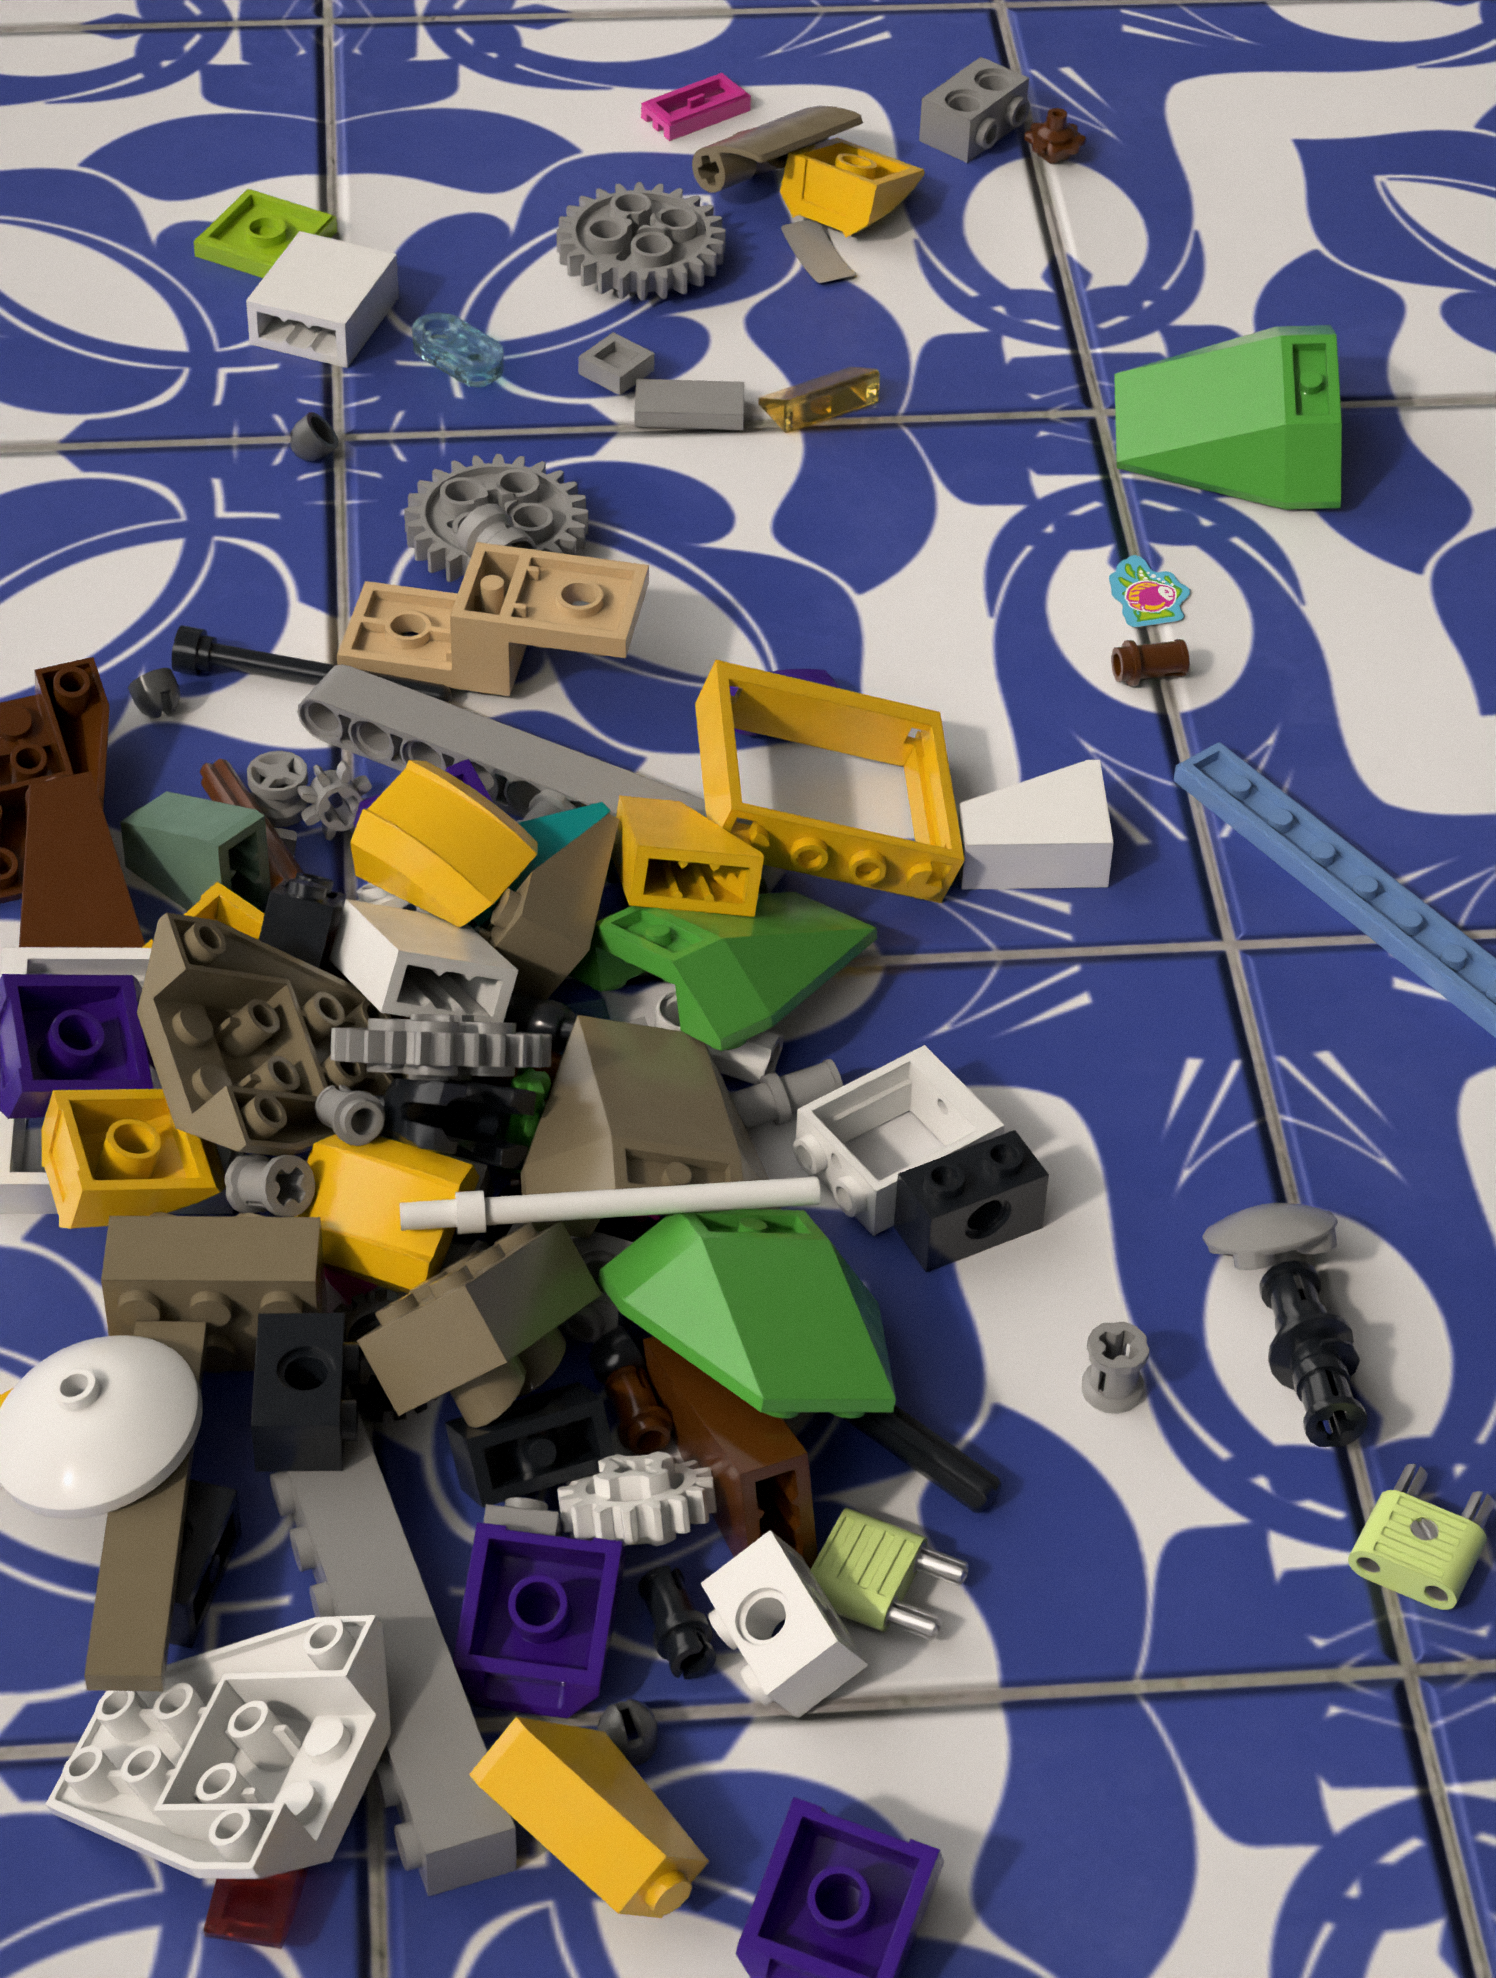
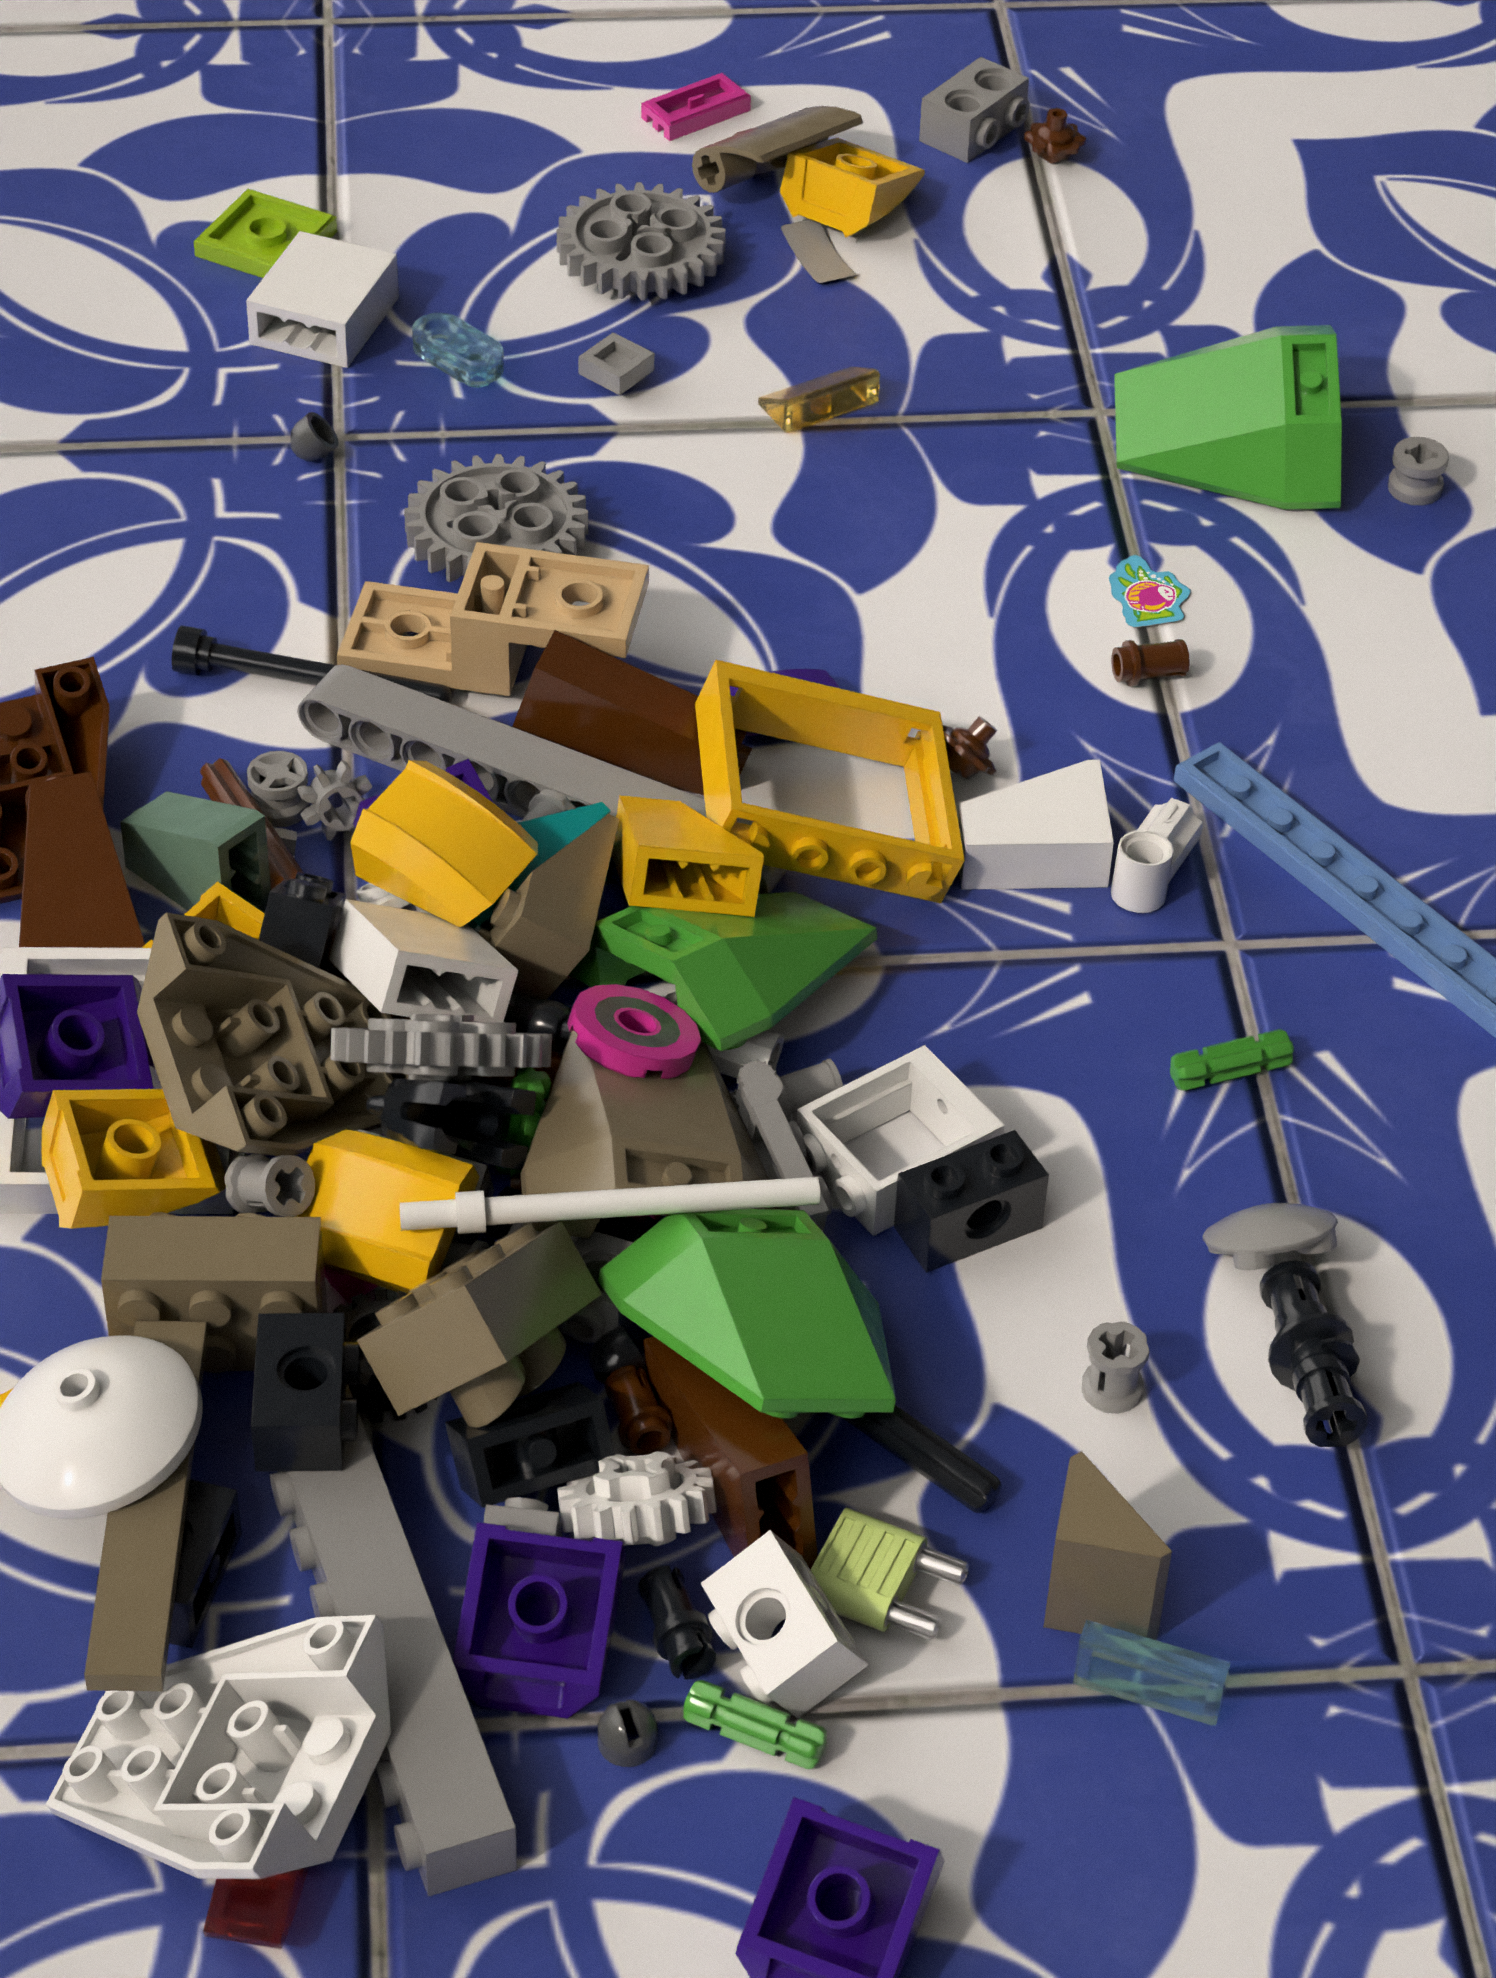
dark grey hinge [128,668,180,718] -> none
light grey pin [315,1085,385,1146] -> none
light grey wheel [456,503,537,557] -> none
yellow slope [469,1717,709,1918] -> none
light grey tile [634,379,744,431] -> none
yellowish green piece [1348,1464,1495,1610] -> none
none -> reddish brown slope [512,630,753,795]
none -> dark pink tile [567,984,701,1079]
none -> bright green axle [683,1680,827,1769]
none -> light grey hinge [733,1059,832,1232]
none -> reddish brown plant [942,716,997,779]
none -> dark tan slope [1043,1451,1172,1646]
none -> clear light blue tile [1073,1620,1231,1726]
none -> white piece [1111,798,1203,913]
none -> bright green axle [1169,1029,1294,1091]
none -> light grey wheel [1388,437,1449,506]

